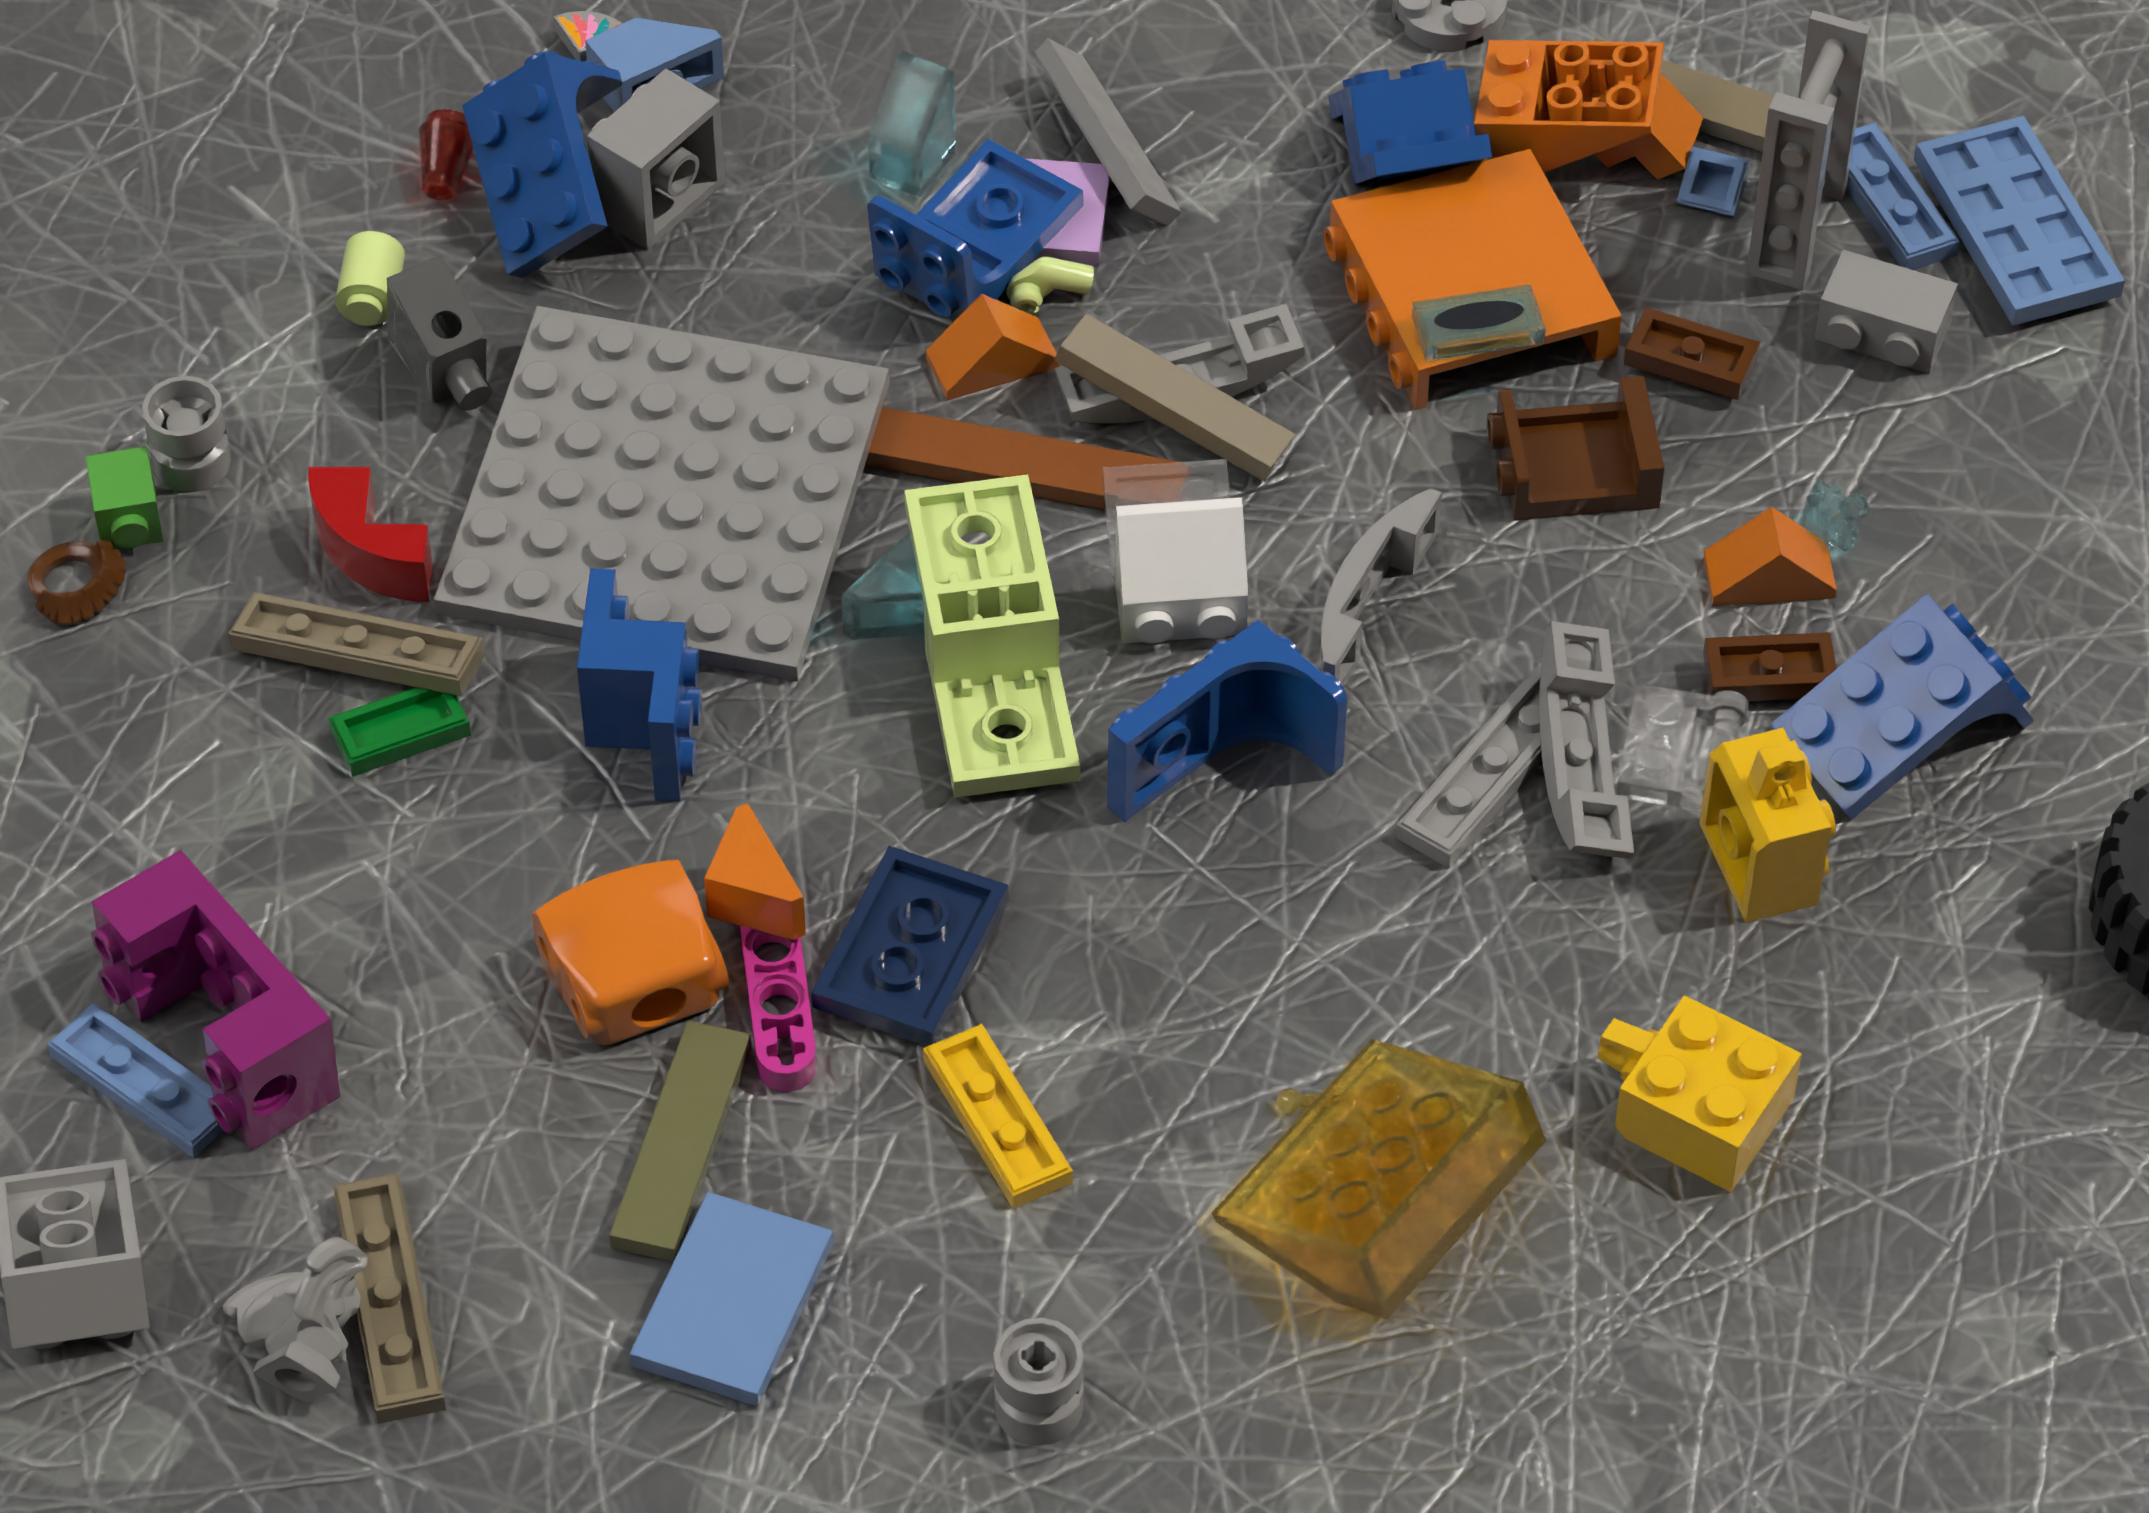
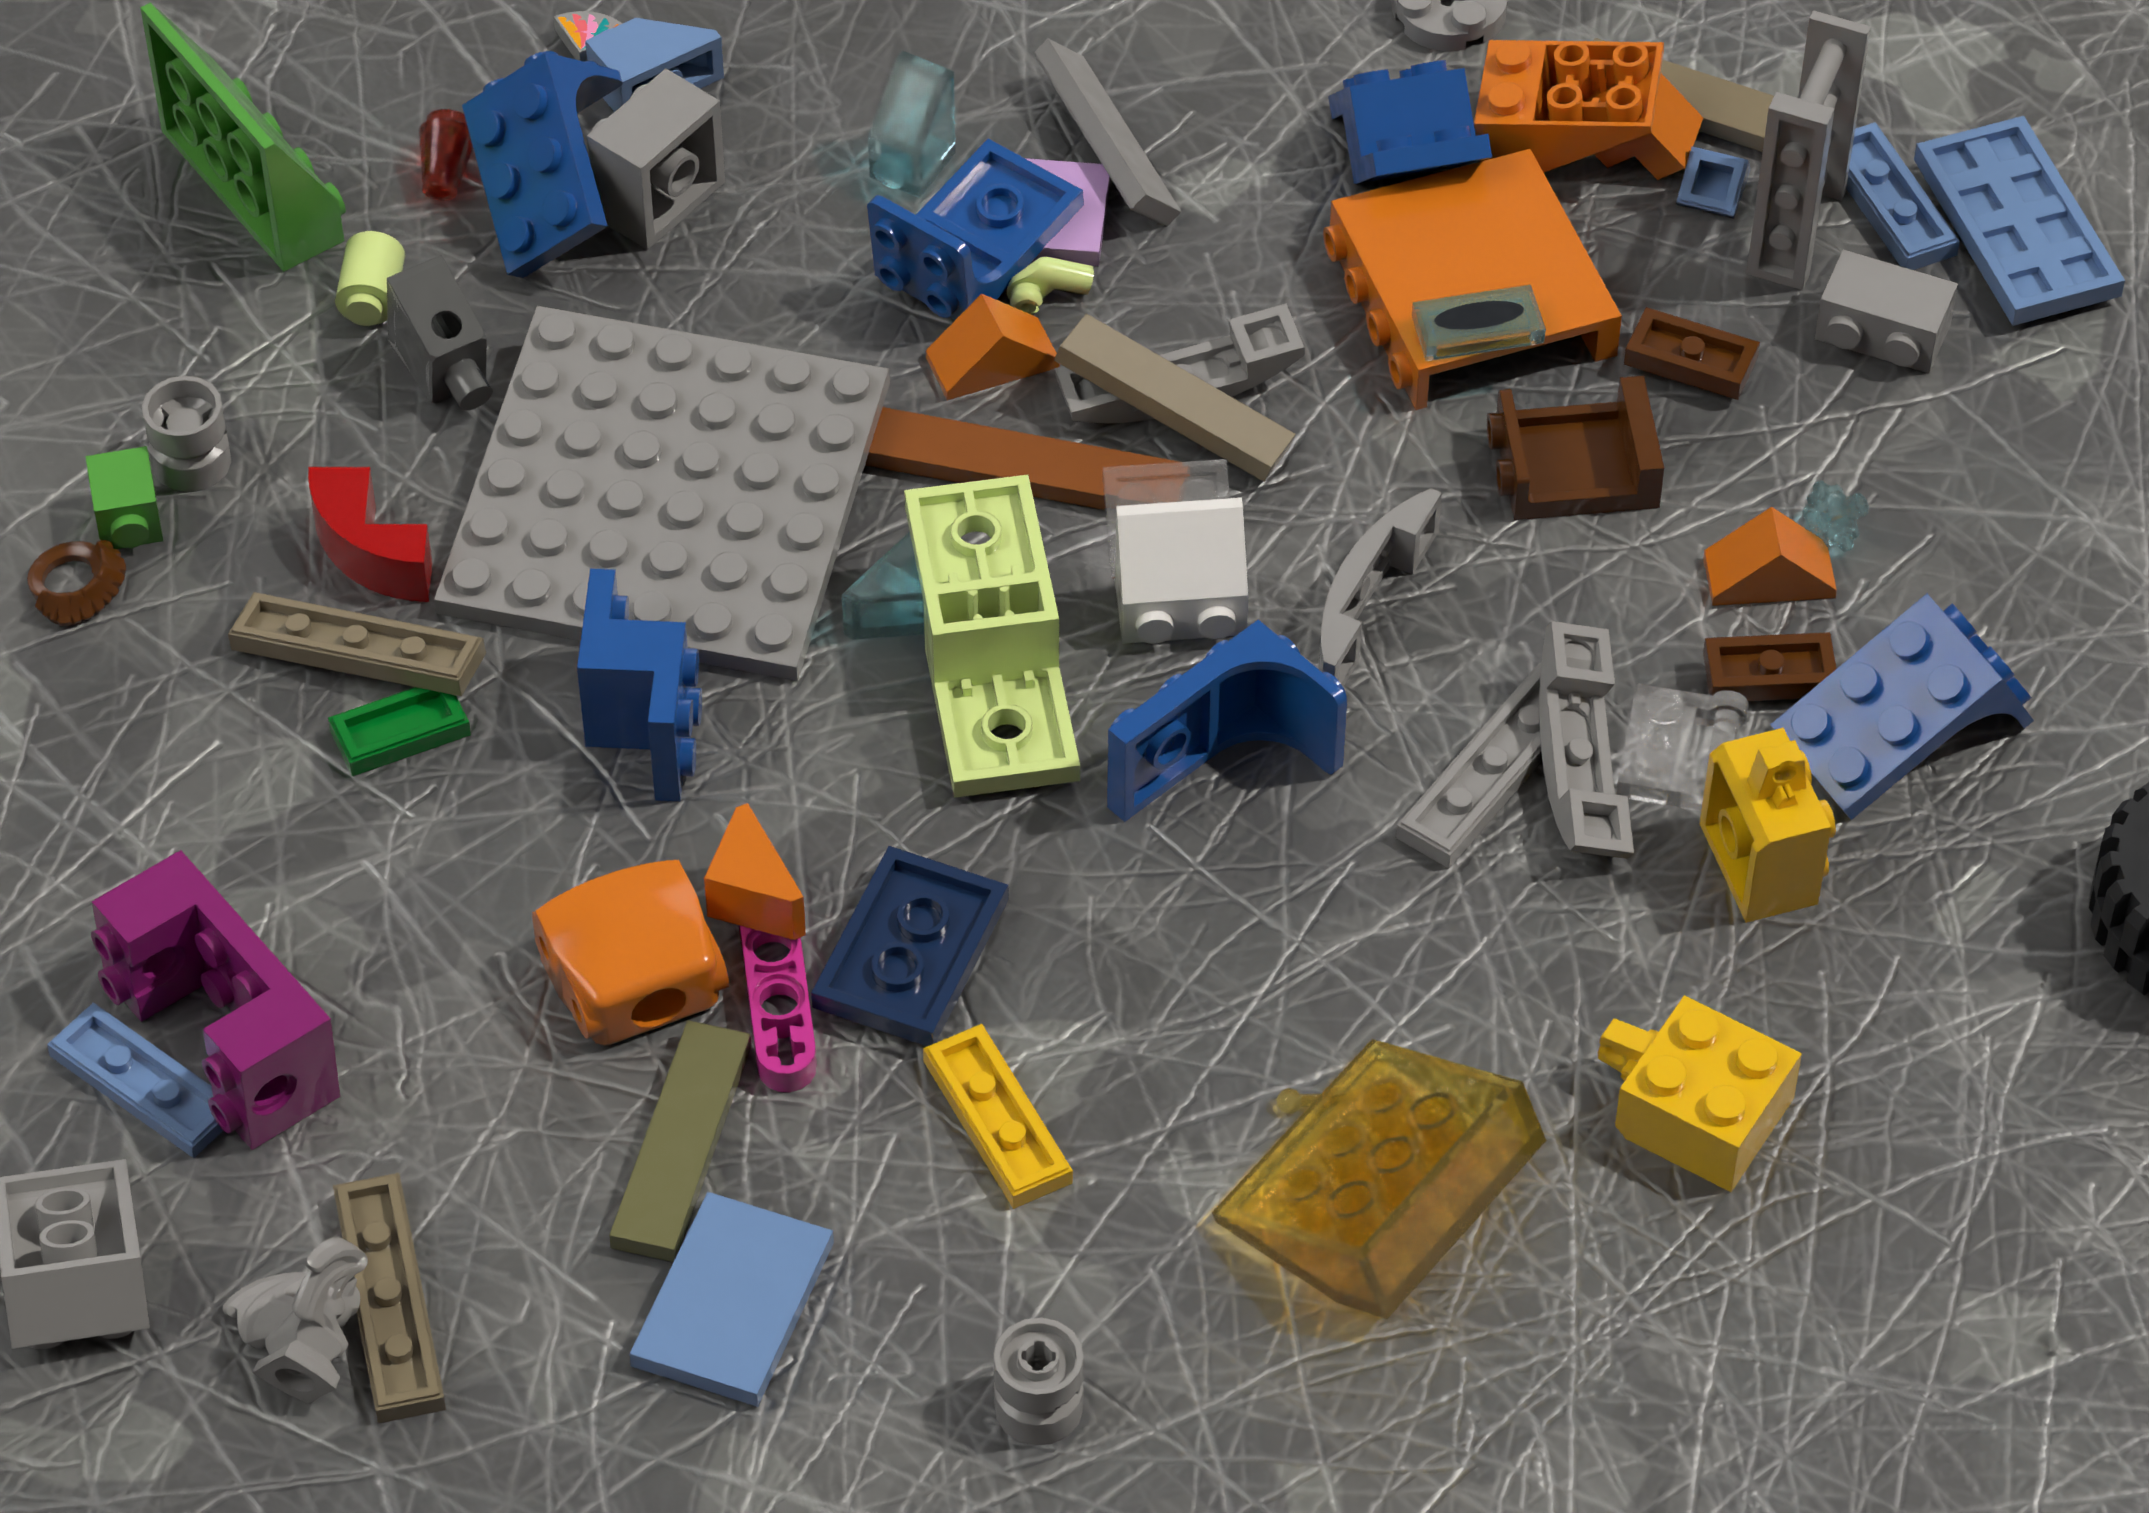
none -> bright green slope [140,2,346,272]

